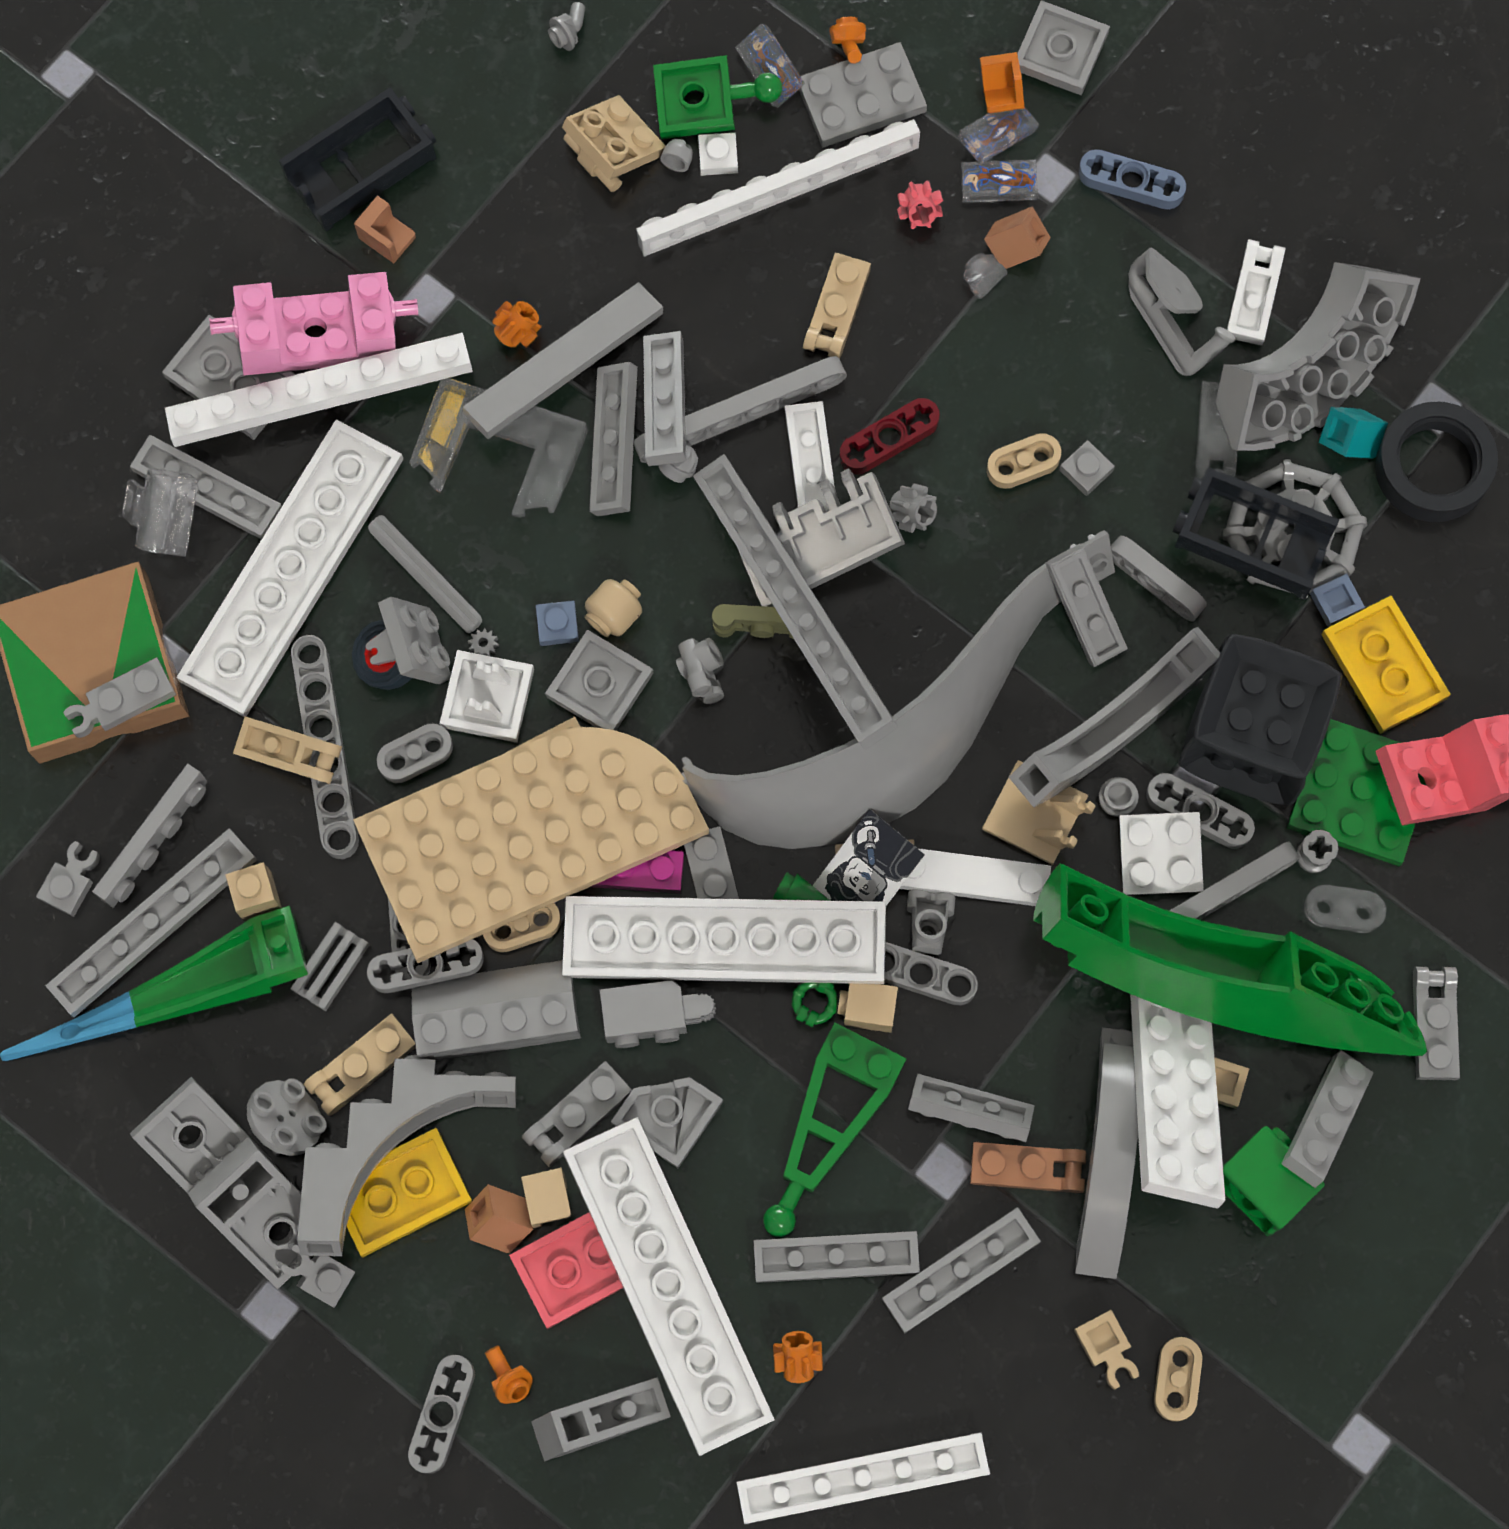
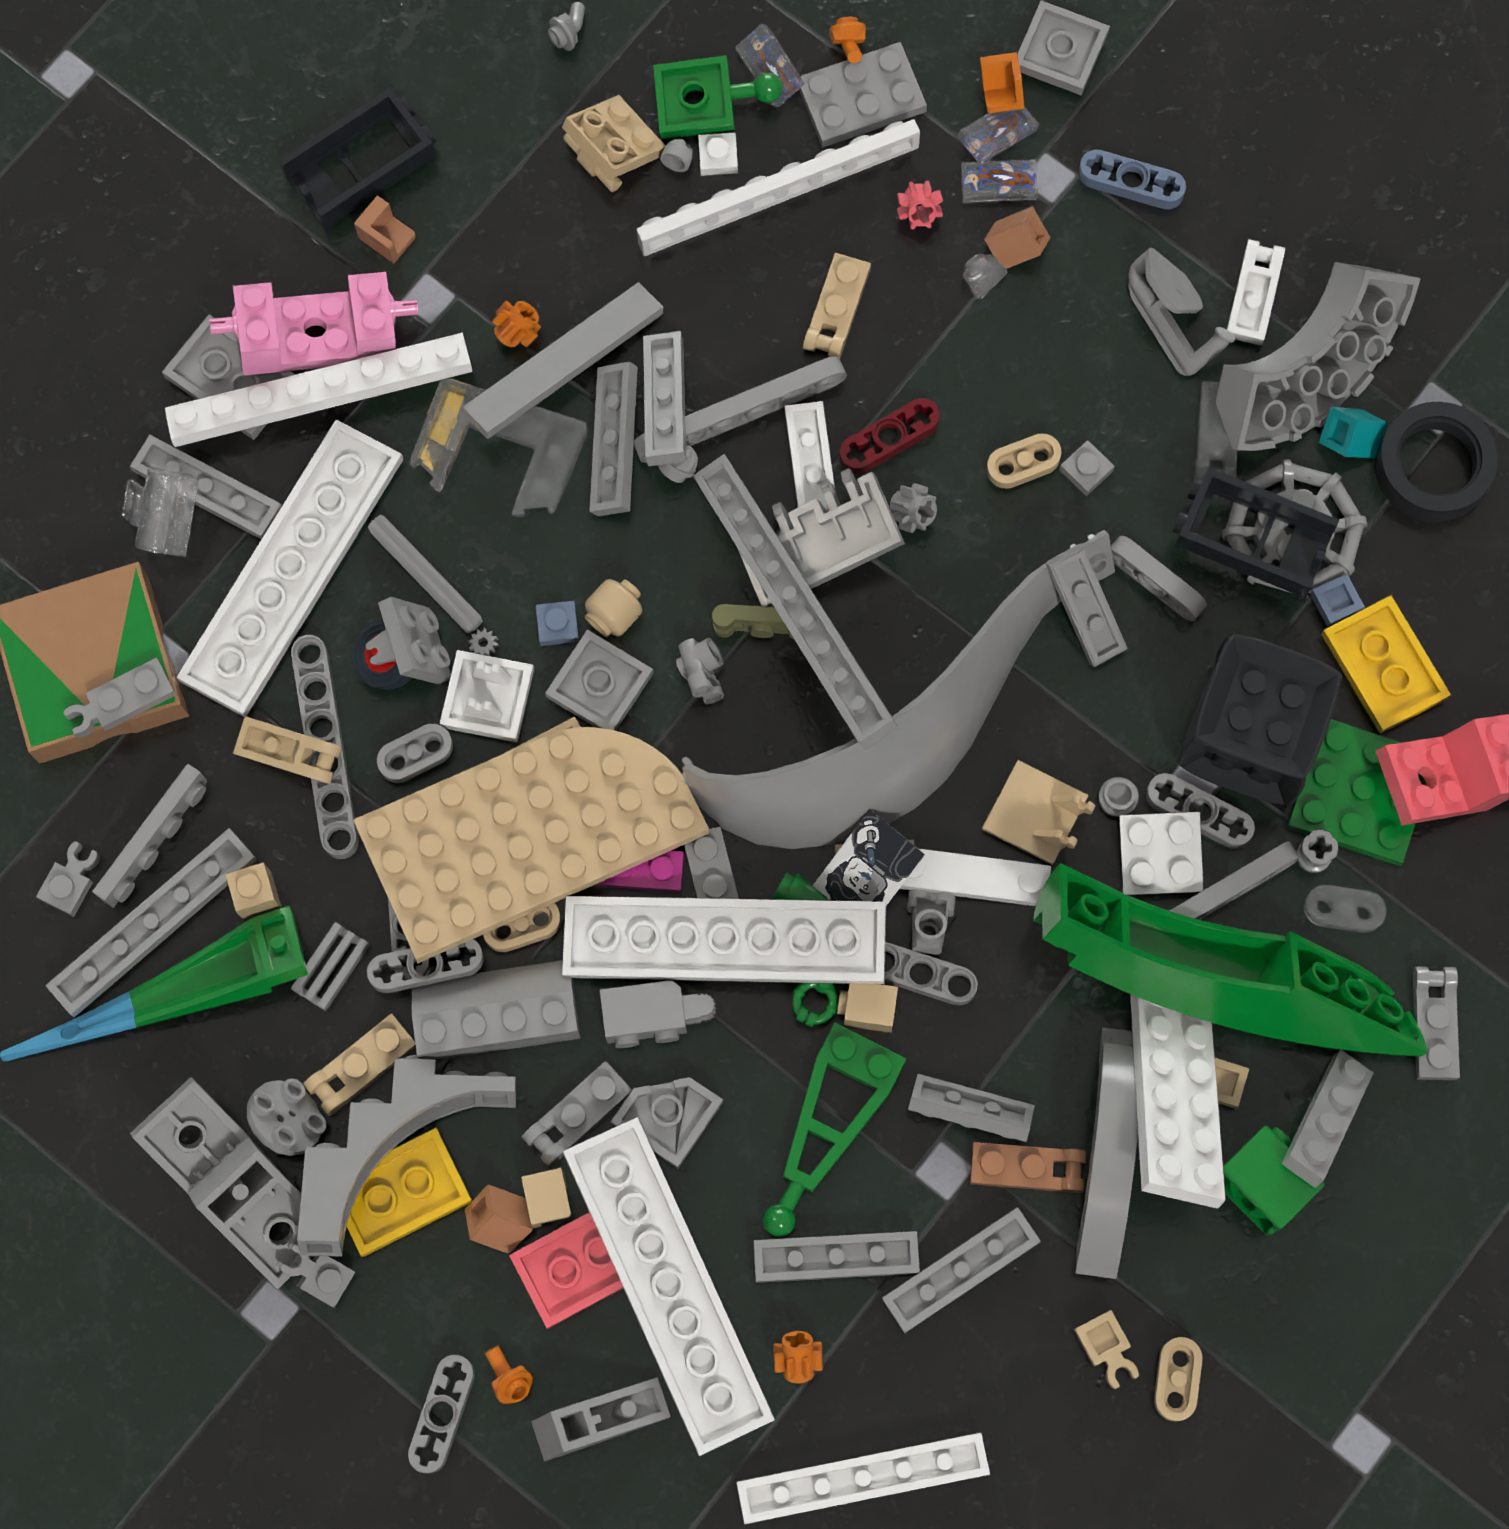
light grey arch [1009,627,1220,807] -> none

